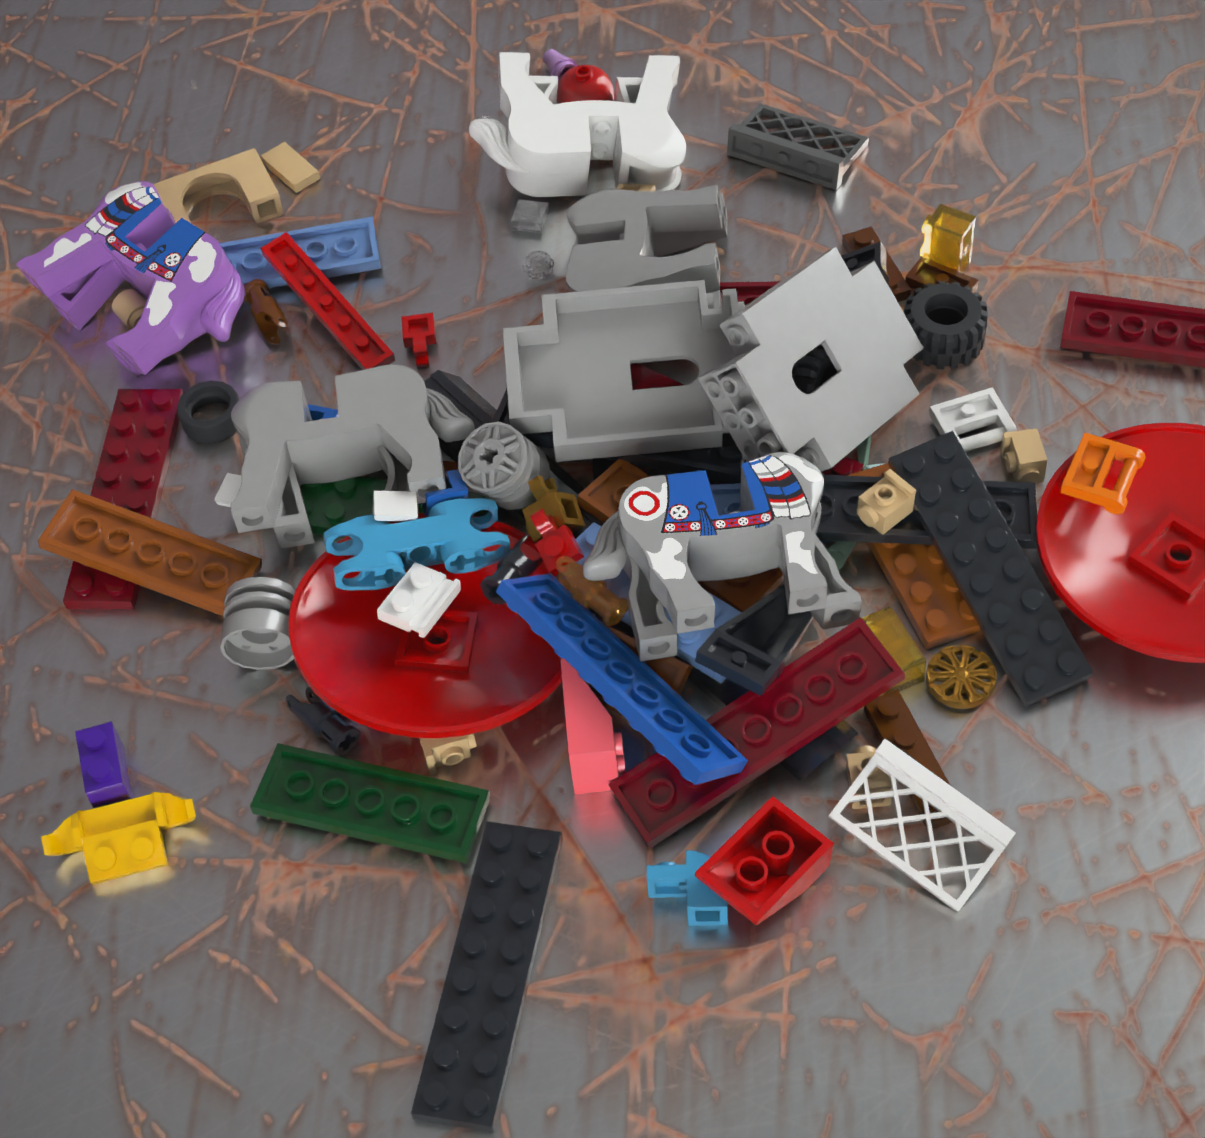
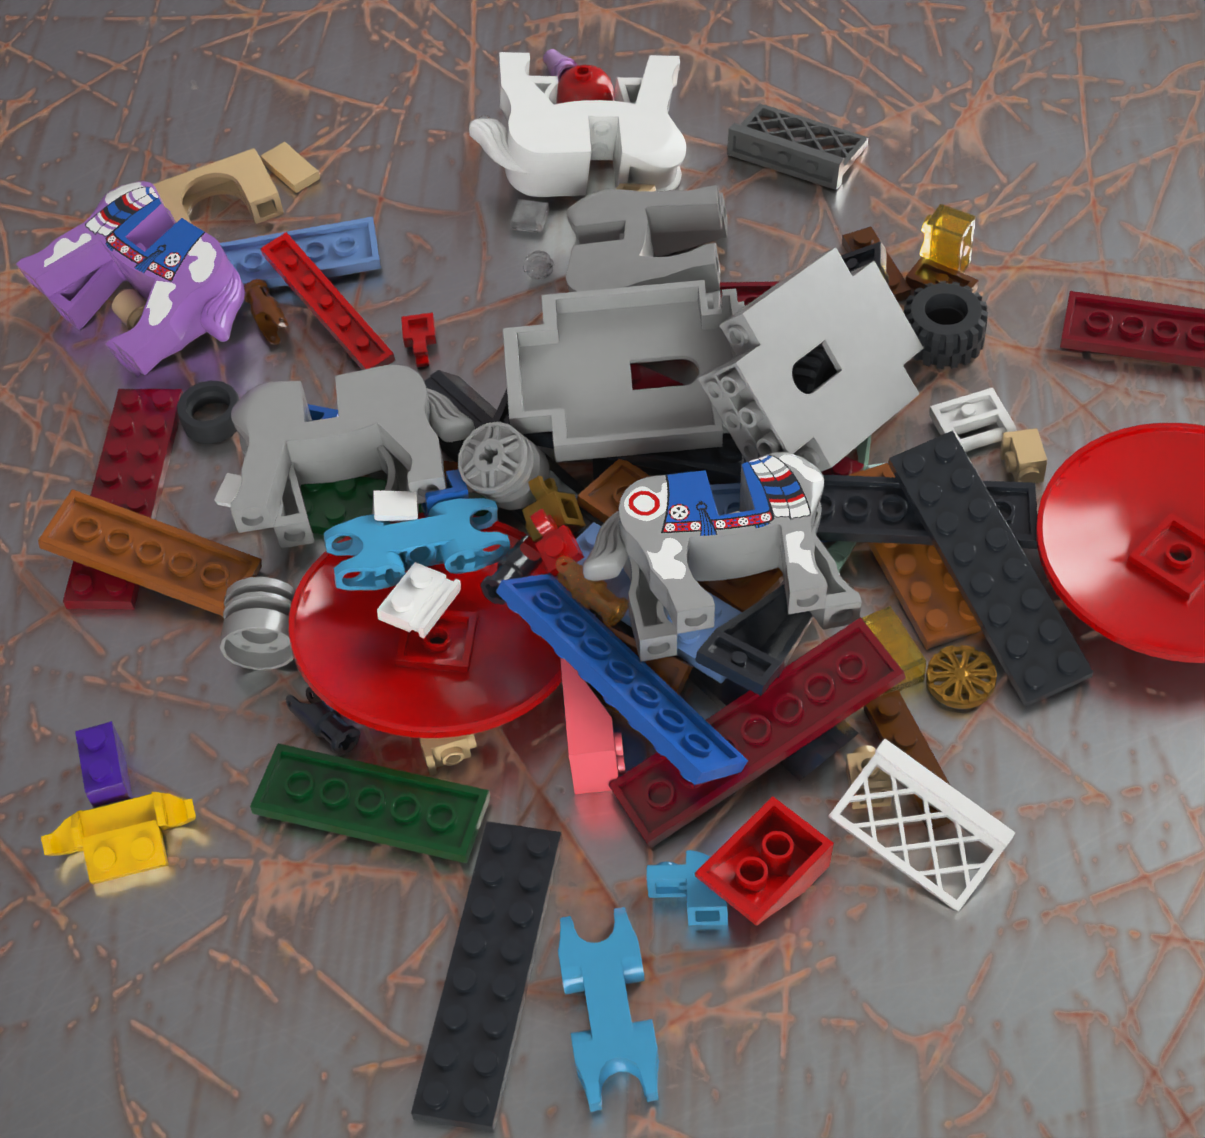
tan brick [857,469,916,535] -> none
orange plate [1061,432,1146,515] -> none
none -> dark azure piece [558,907,659,1112]

